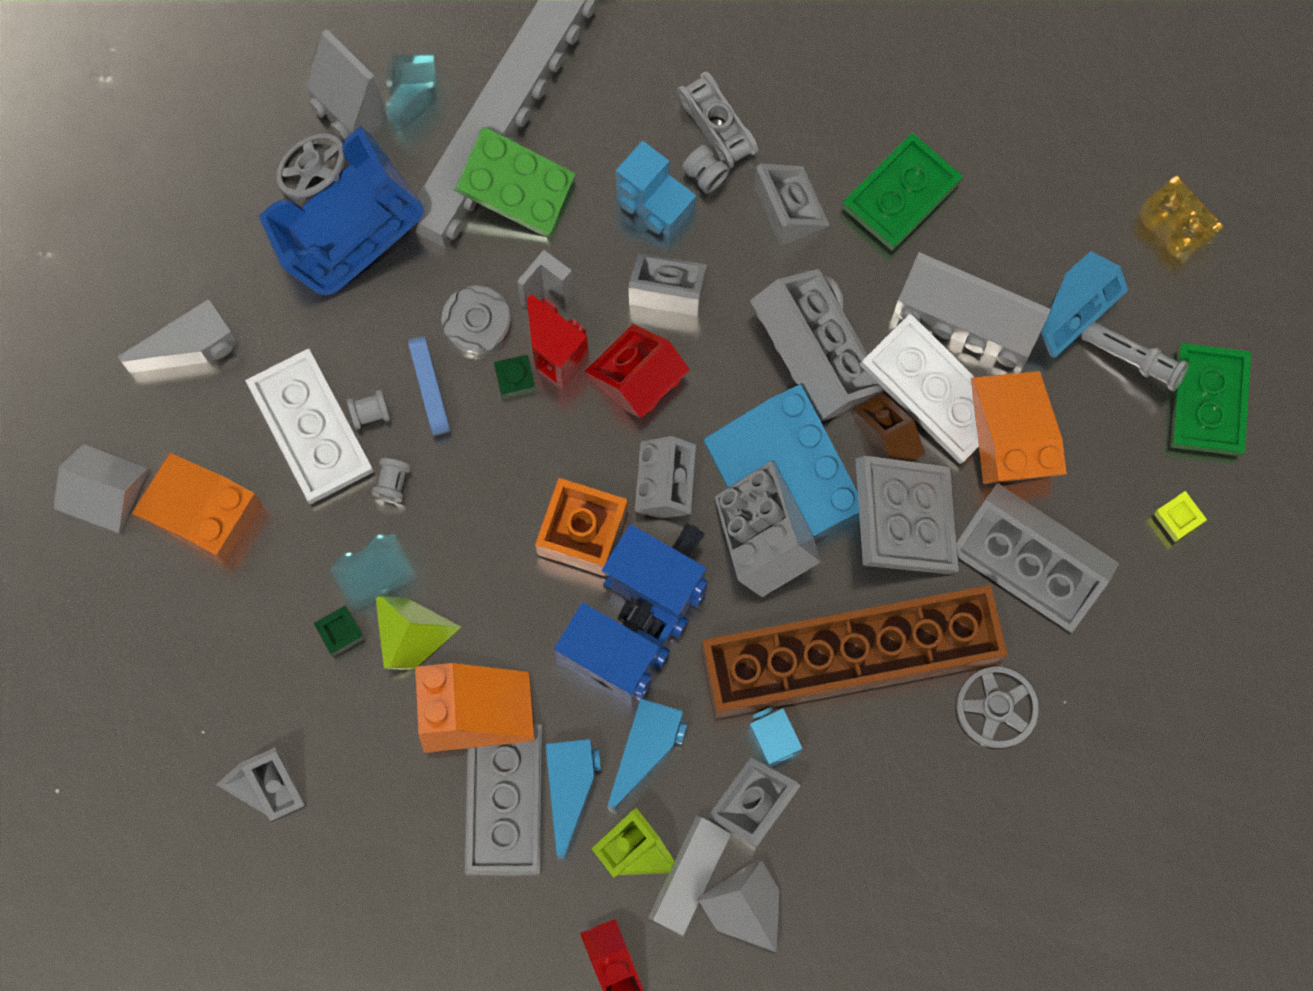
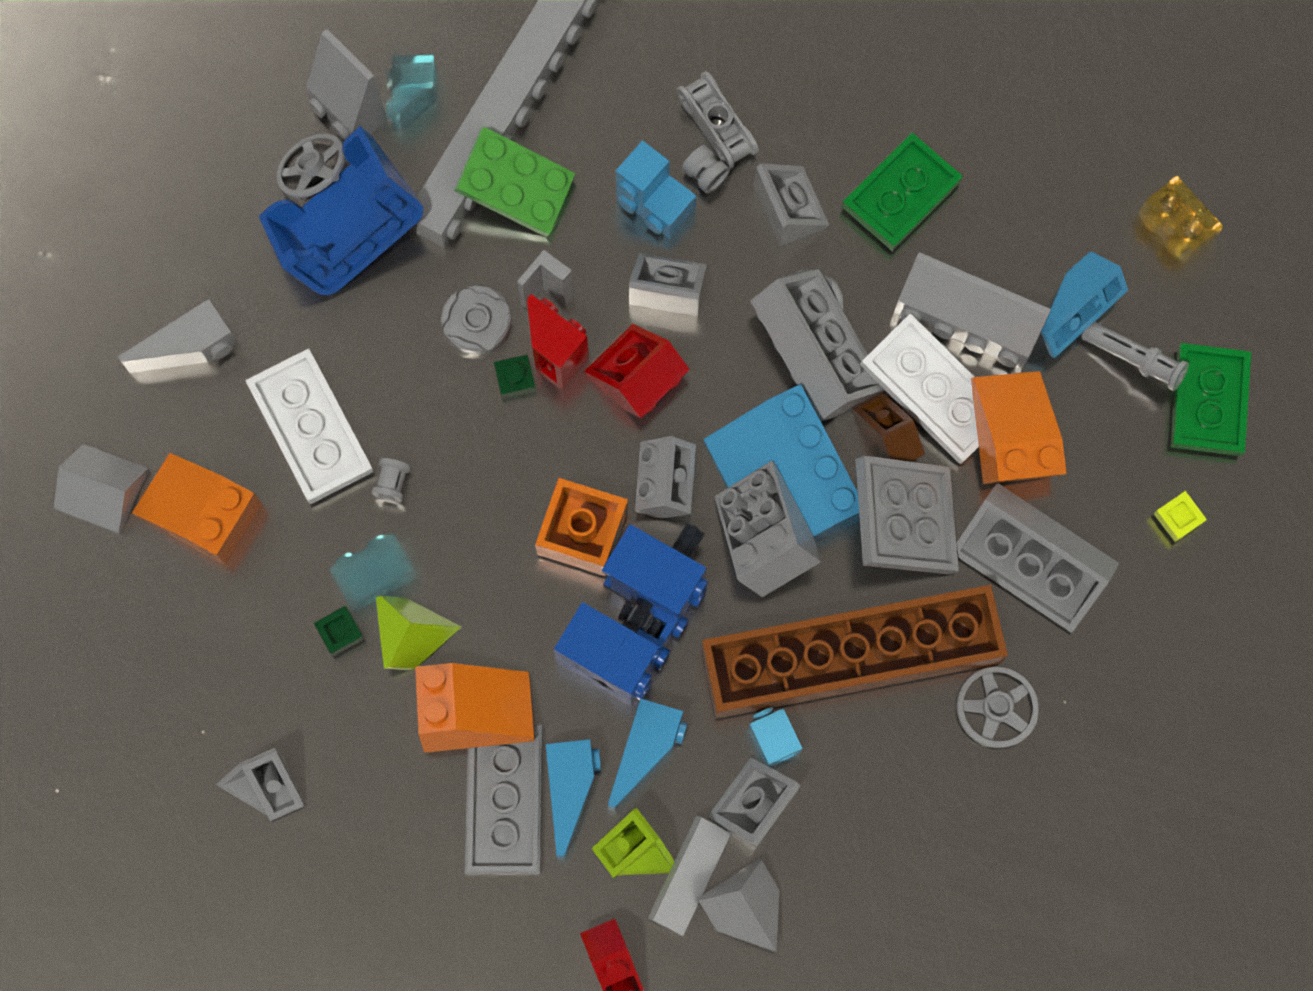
light grey bush [347,390,390,430] -> none
medium blue beam [408,336,450,436] -> none

